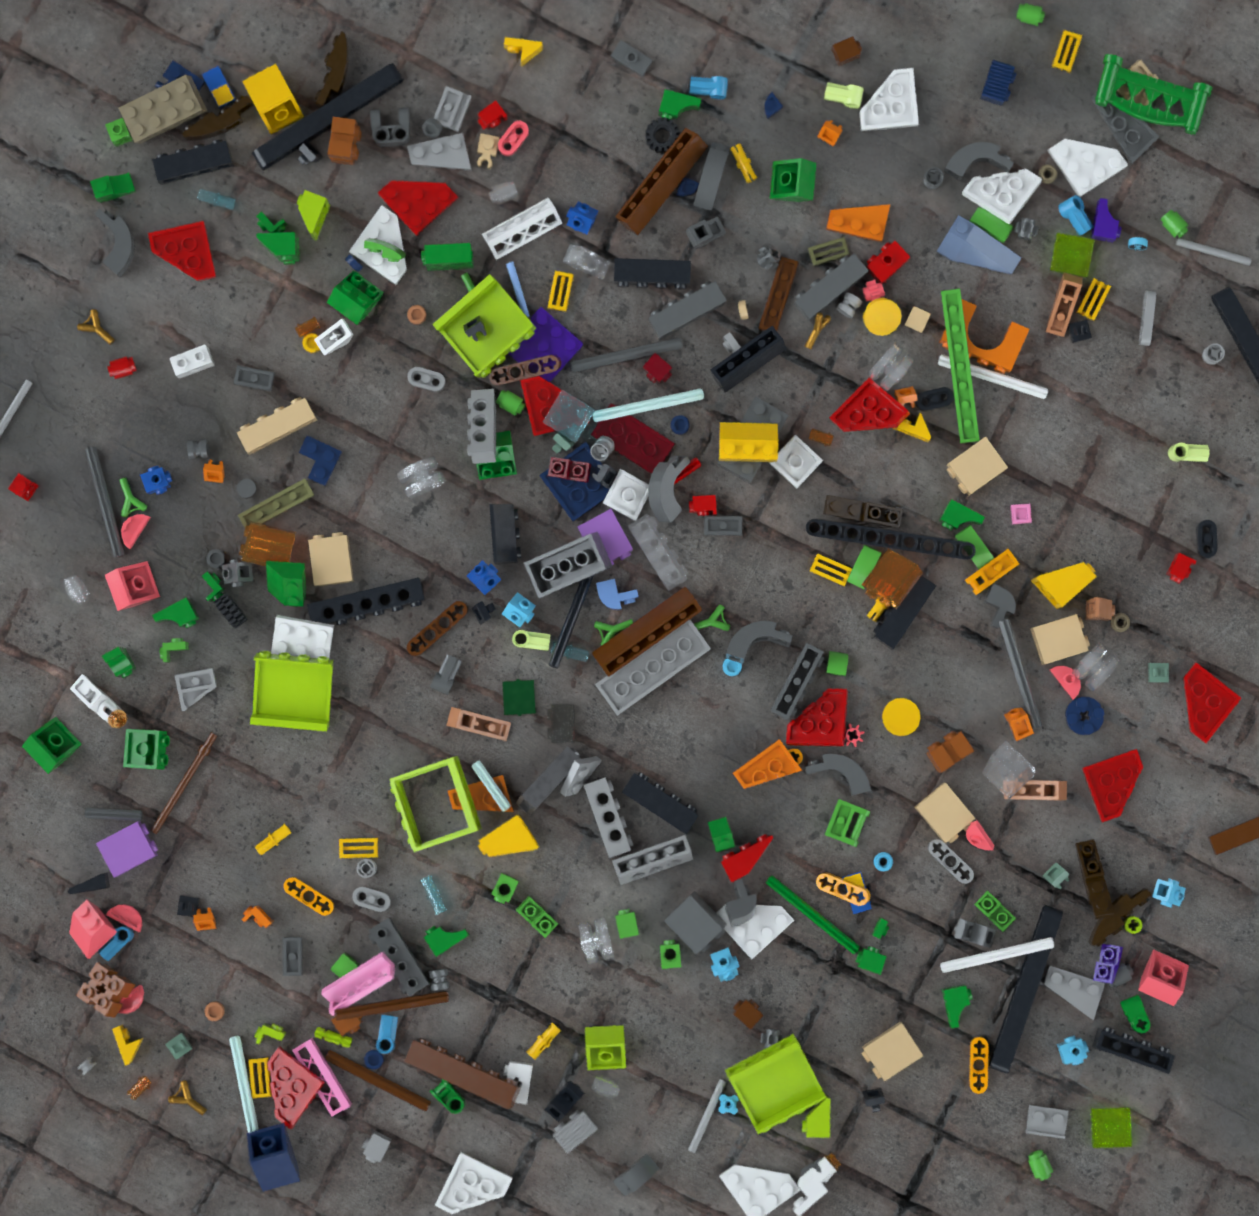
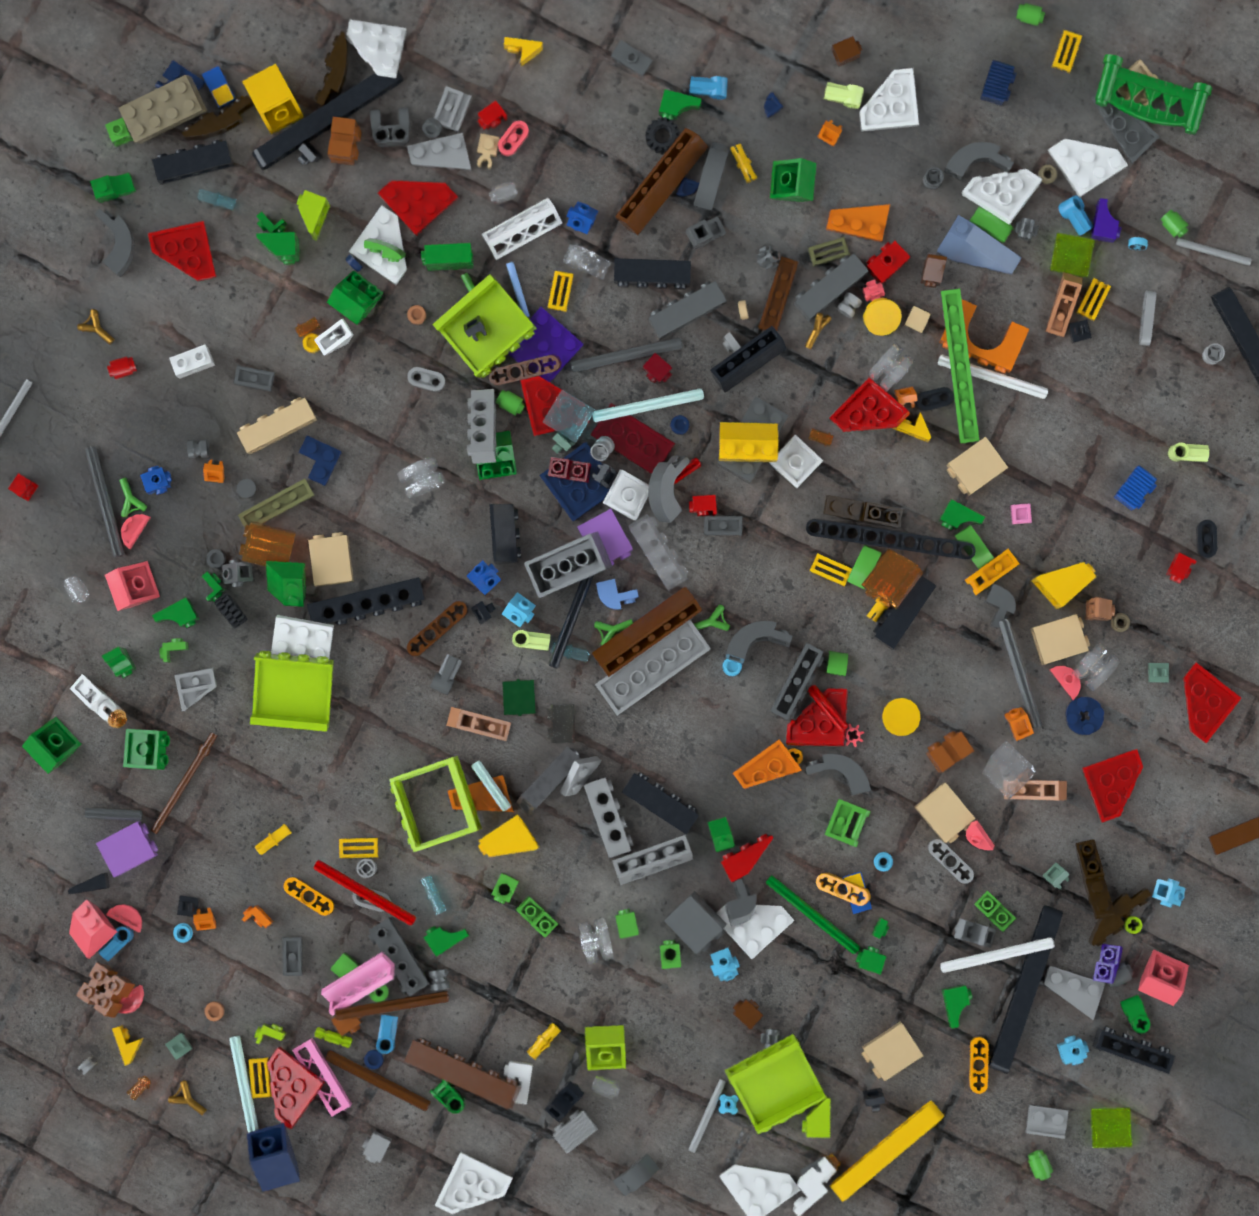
none -> medium azure plate [173,923,193,943]
none -> red axle [313,860,416,926]
none -> white plate [346,20,406,78]
none -> bright green brick [368,984,388,1002]
none -> red axle [807,685,848,732]
none -> yellow beam [830,1100,944,1201]
none -> slope [921,254,947,288]
none -> blue brick [1114,465,1157,511]

